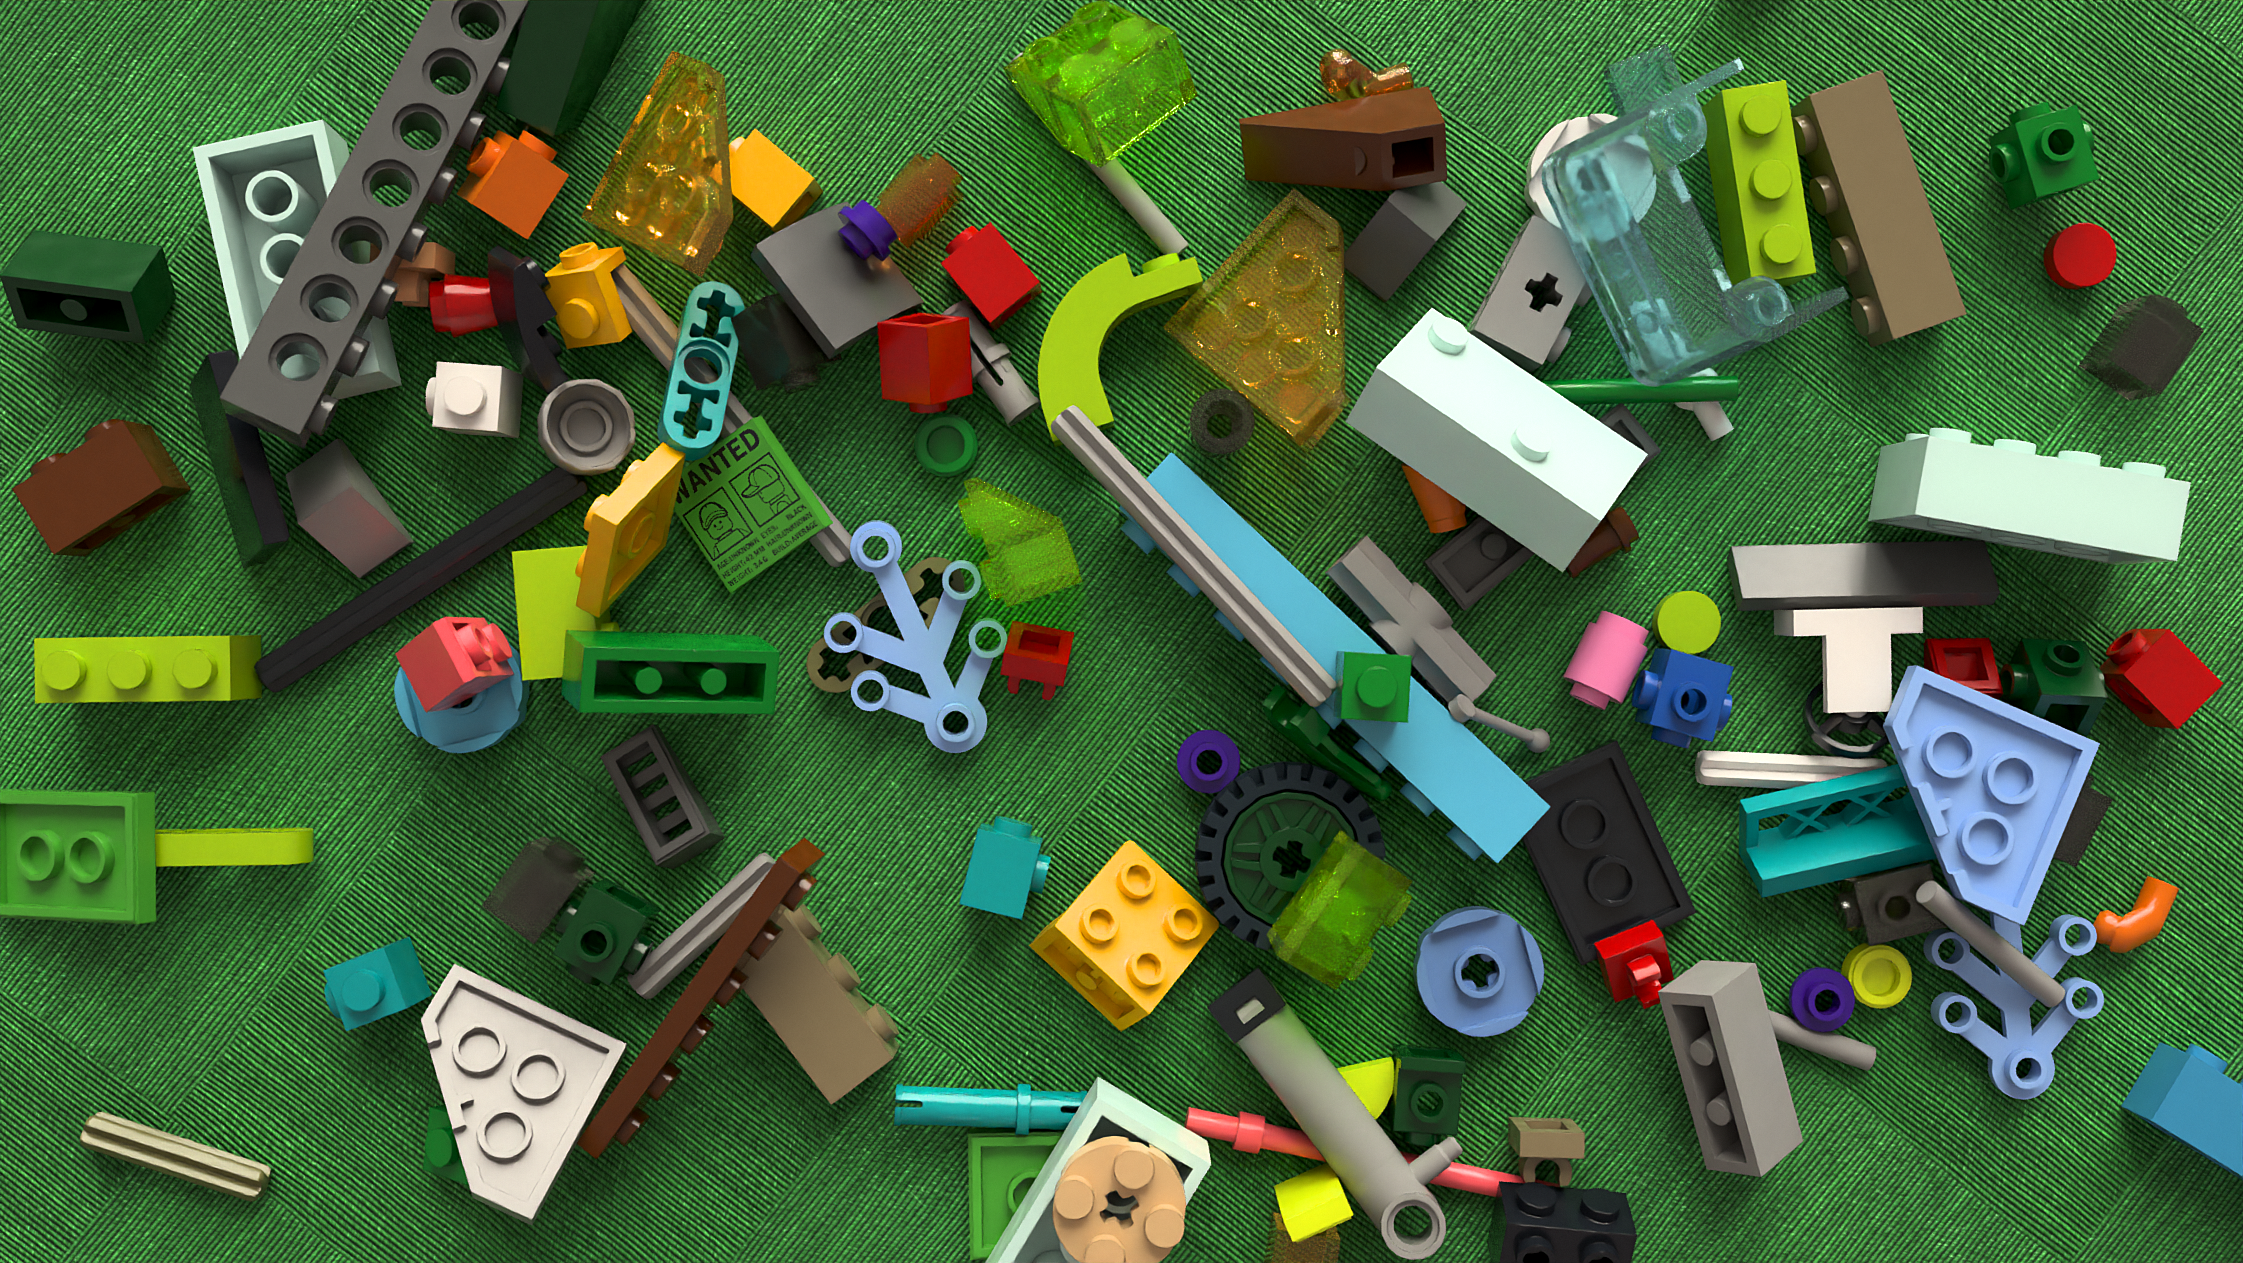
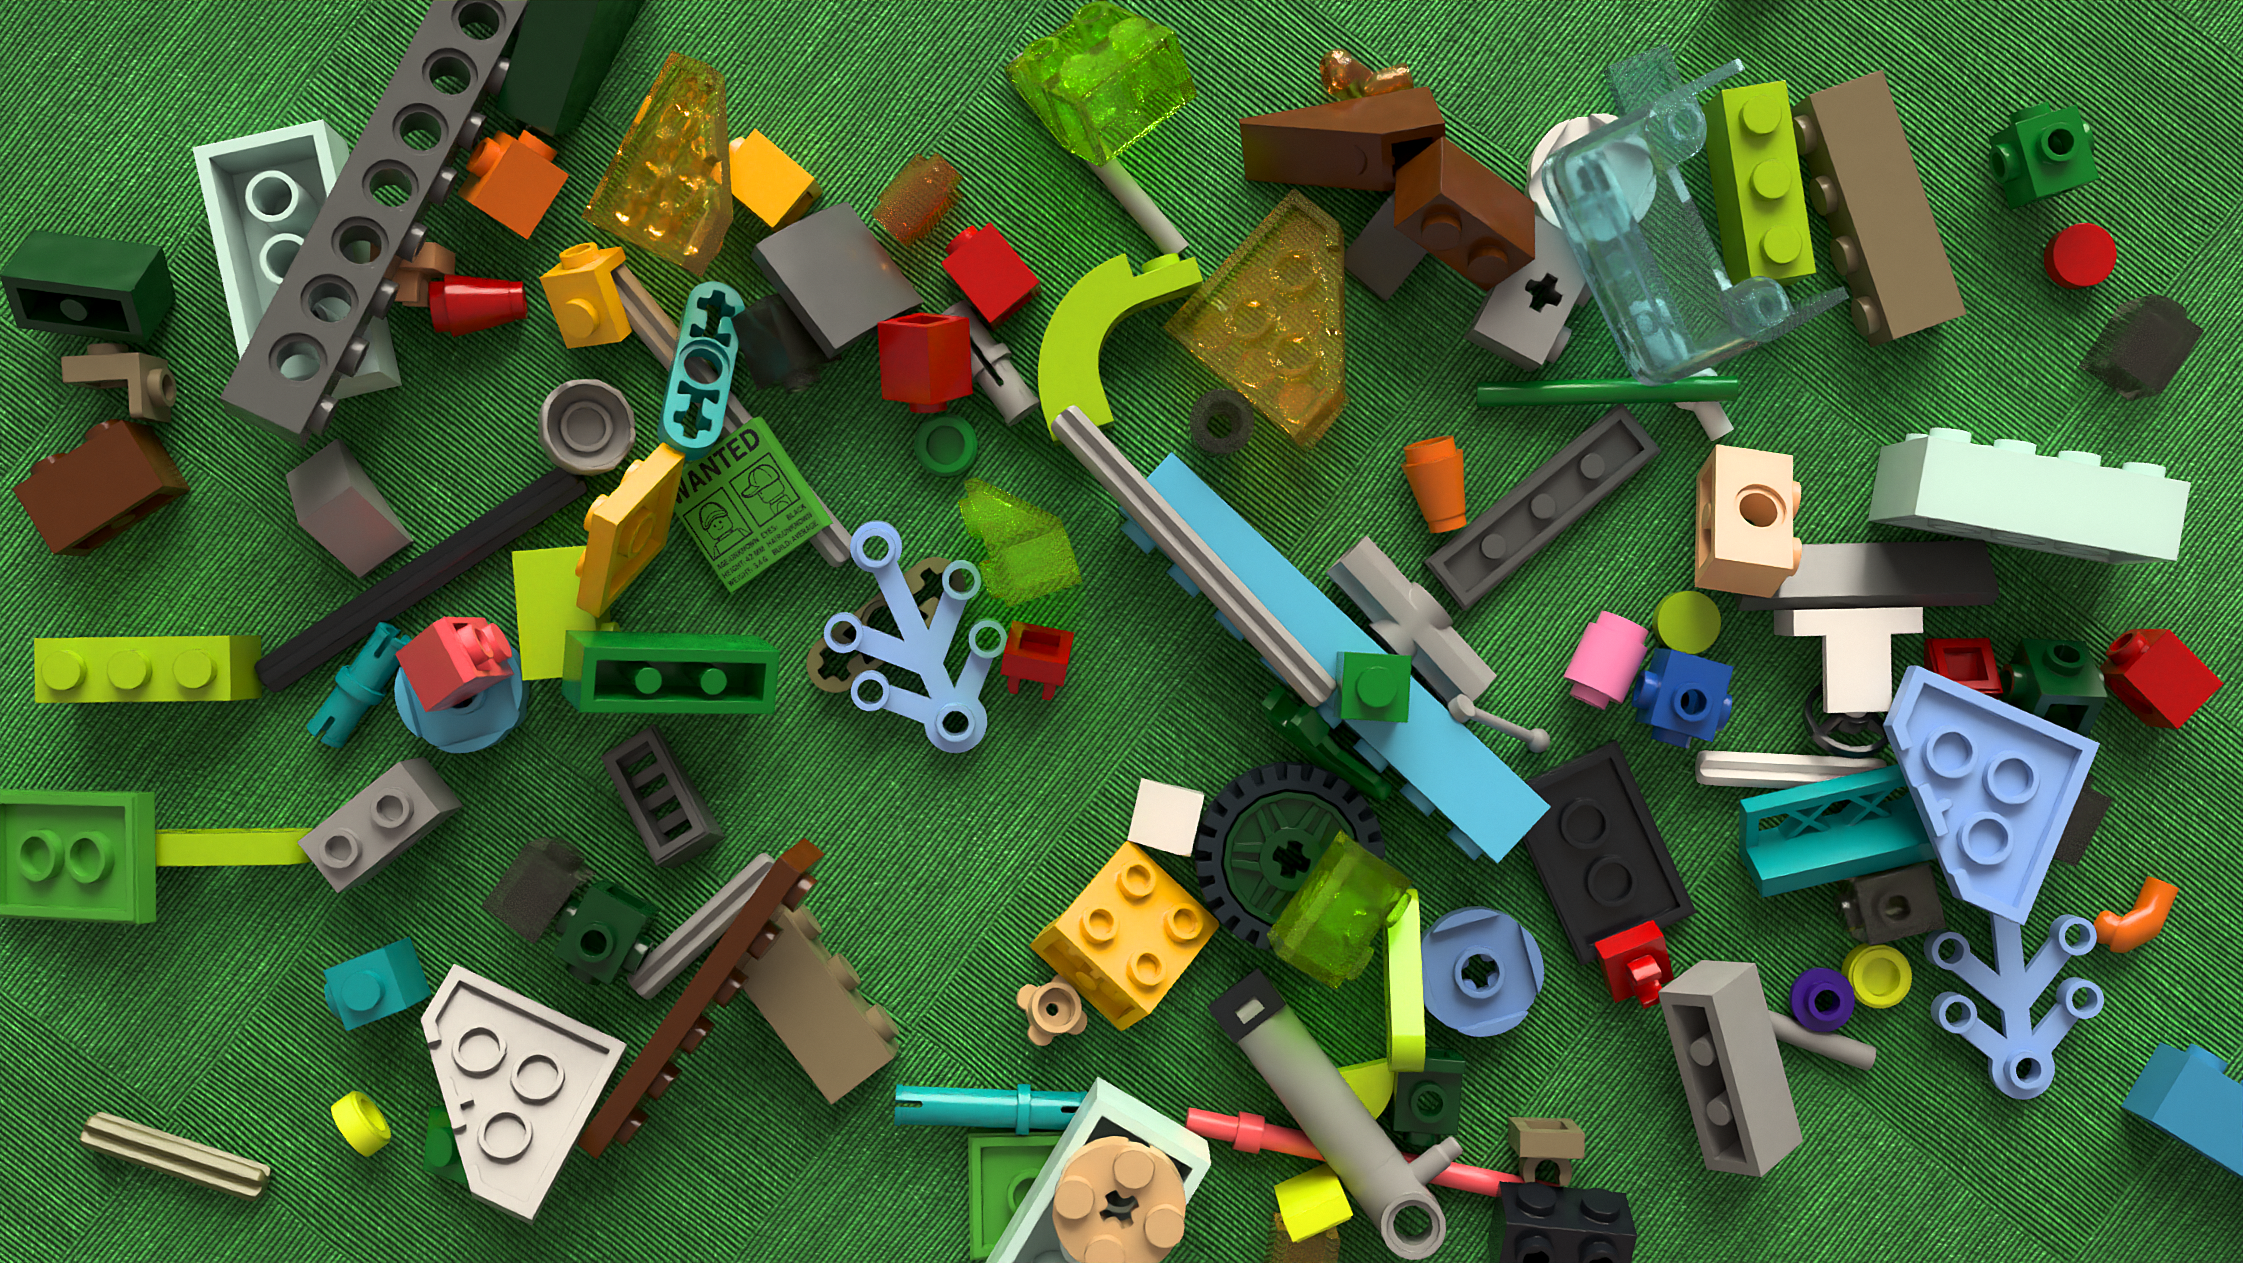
black tile [189,350,290,568] -> none
white brick [426,362,523,438] -> none
black slope [488,245,569,394] -> none
dark purple plate [838,200,898,261] -> none
teal brick [959,816,1051,920] -> none
dark purple plate [1177,729,1240,793] -> none
light aqua brick [1345,308,1648,572] -> none
reddish brown pin [1565,506,1640,579] -> none
light grey bar [1916,881,2065,1007] -> none
none -> dark tan bracket [61,343,177,423]
none -> light grey brick [297,757,463,893]
none -> teal pin [306,622,412,748]
none -> neon yellow tile [331,1091,391,1157]
none -> tan plate [1016,974,1087,1046]
none -> white slope [1127,778,1204,857]
none -> beam [1381,888,1425,1072]
none -> reddish brown brick [1394,136,1535,291]
none -> light nougat brick [1695,444,1802,598]

